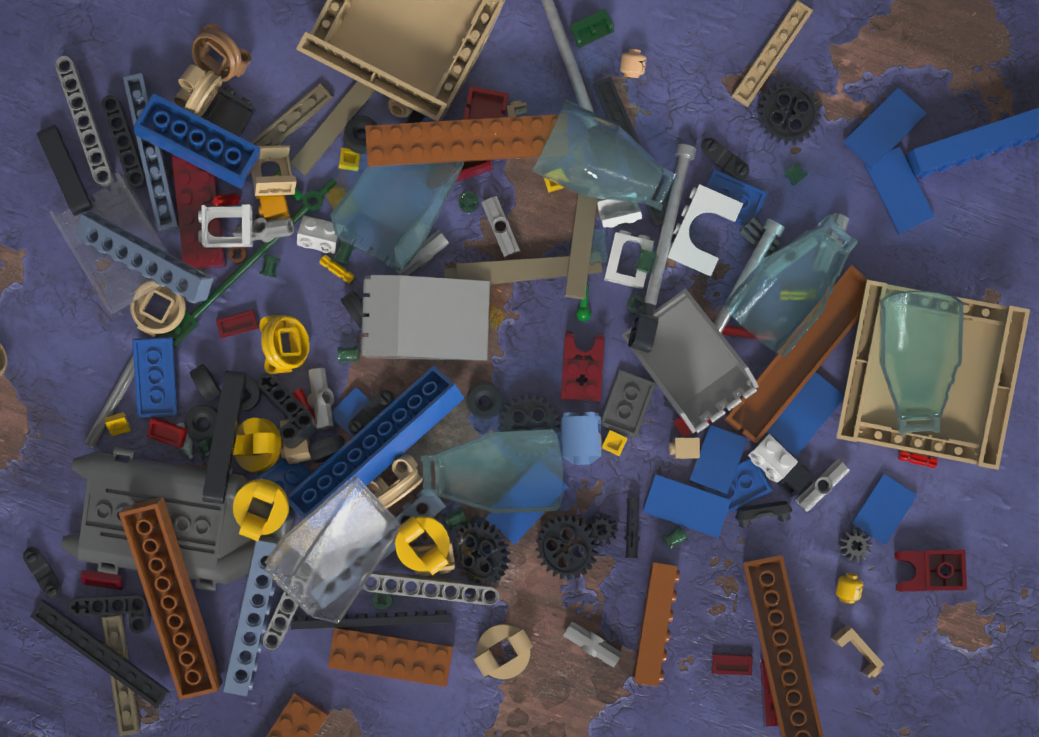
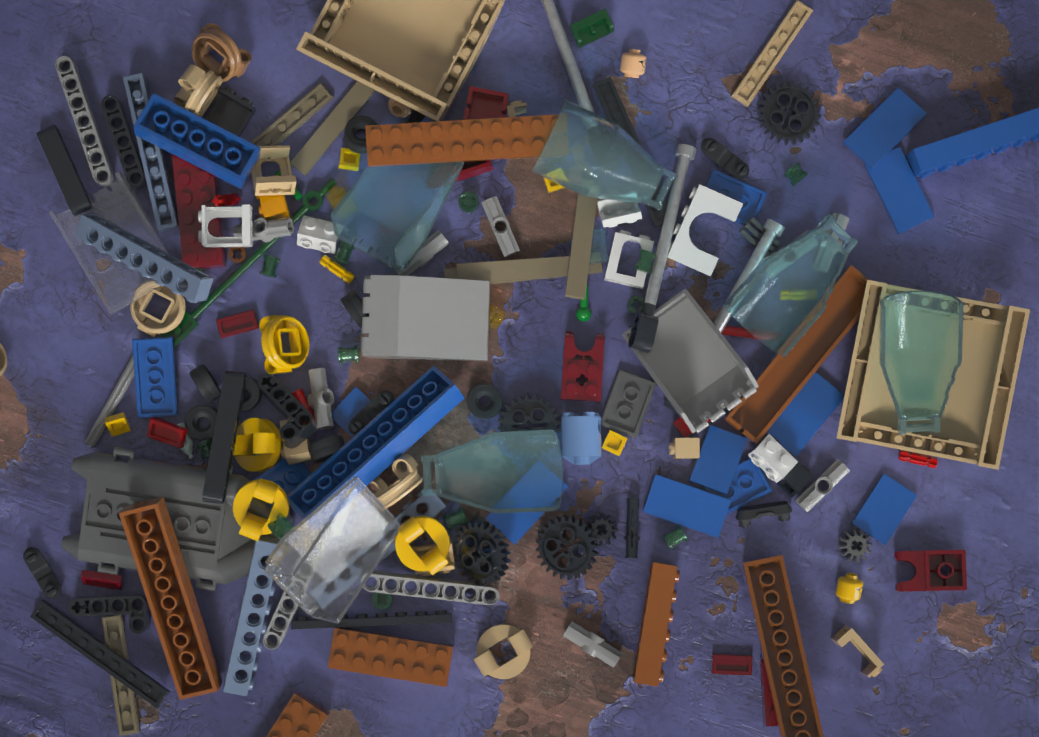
none -> clear green wheel [268,513,294,539]

